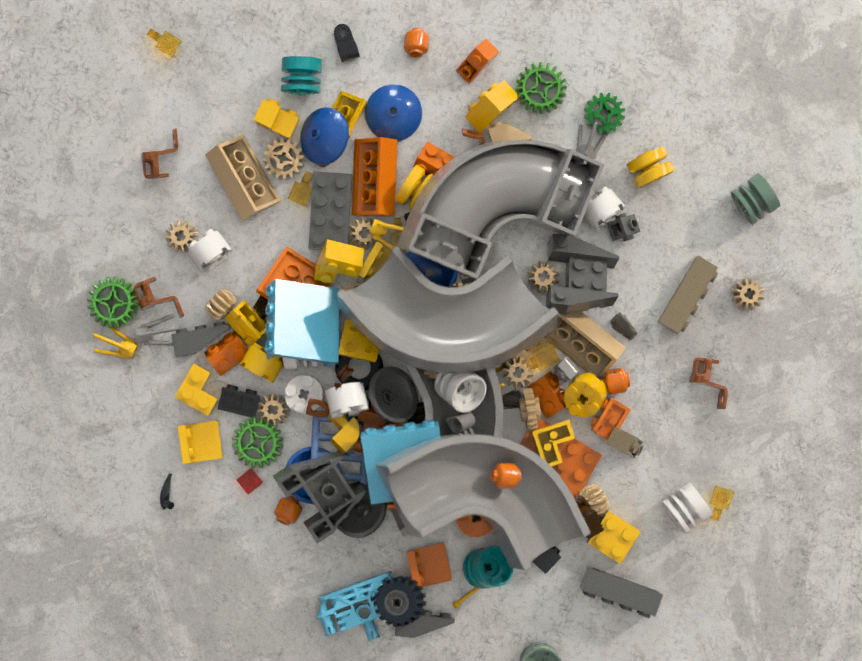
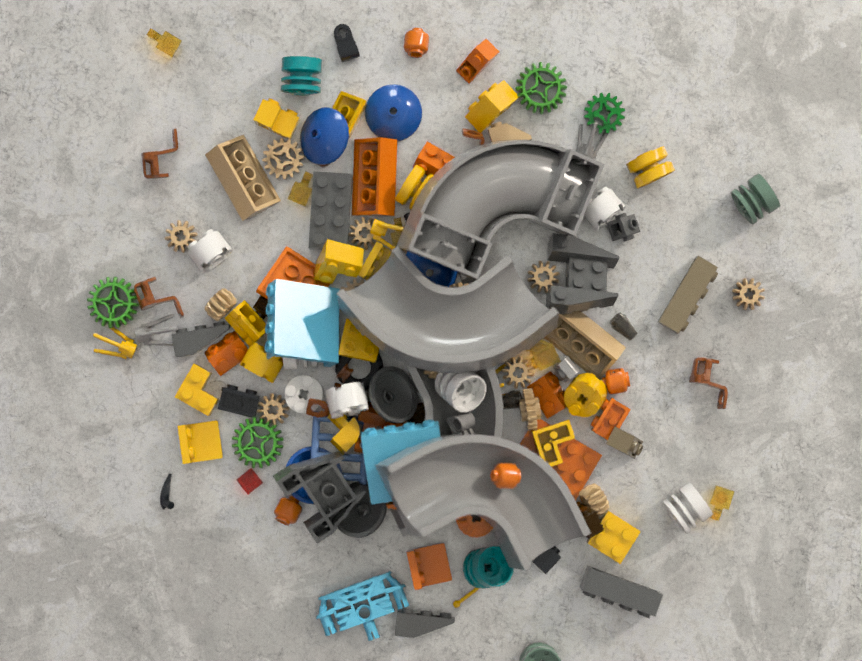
black wheel [374,576,426,627] -> none

